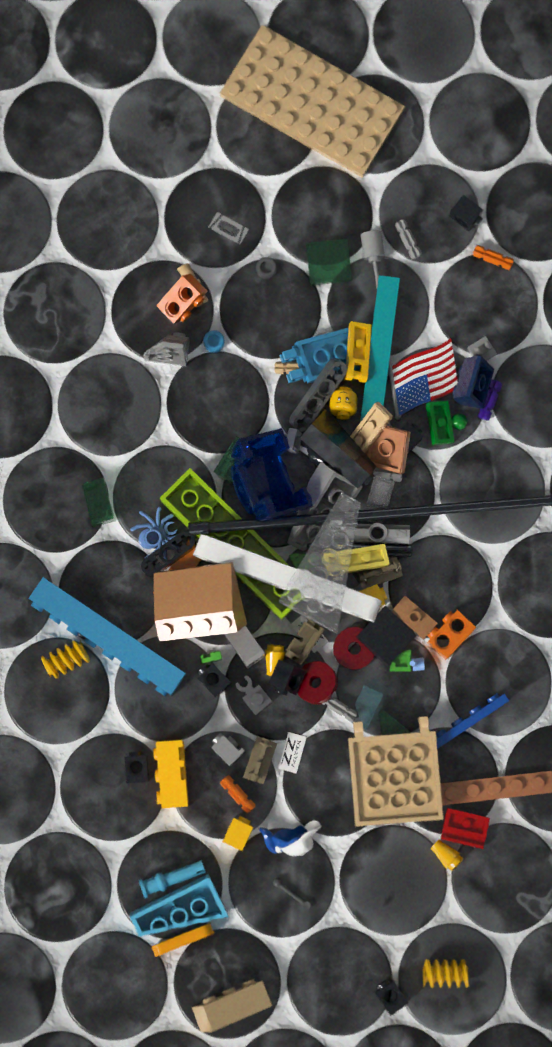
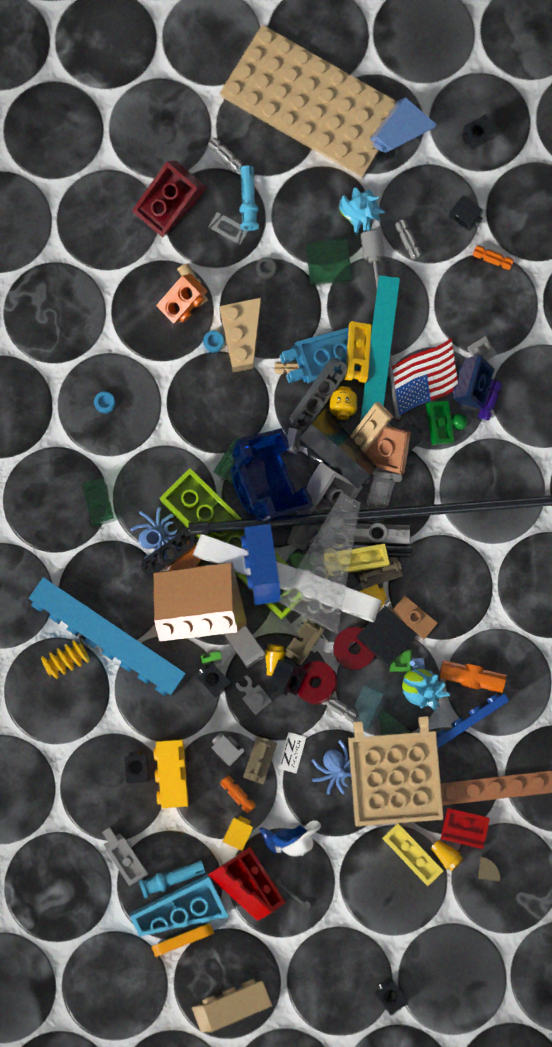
light grey wedge [143,333,190,366] -> none
yellow piece [423,959,469,988] -> none
orange brick [427,610,476,660] -> none
none -> dark azure tile [94,391,116,414]
none -> light grey hinge [102,827,148,886]
none -> dark red slope [132,161,207,237]
none -> light grey axle [208,137,243,172]
none -> red wedge [208,847,286,921]
none -> tan wedge [219,298,261,373]
none -> medium azure pin [240,166,259,231]
none -> blue wedge [241,524,281,605]
none -> medium blue animal [312,740,351,794]
none -> medium azure hair [339,187,385,234]
none -> medium blue slope [370,97,437,152]
none -> light yellow plate [382,823,443,886]
none -> medium azure hair [402,669,450,711]
none -> orange piece [439,660,506,693]
none -> black brick [462,114,496,150]
none -> dark tan tile [478,857,500,881]

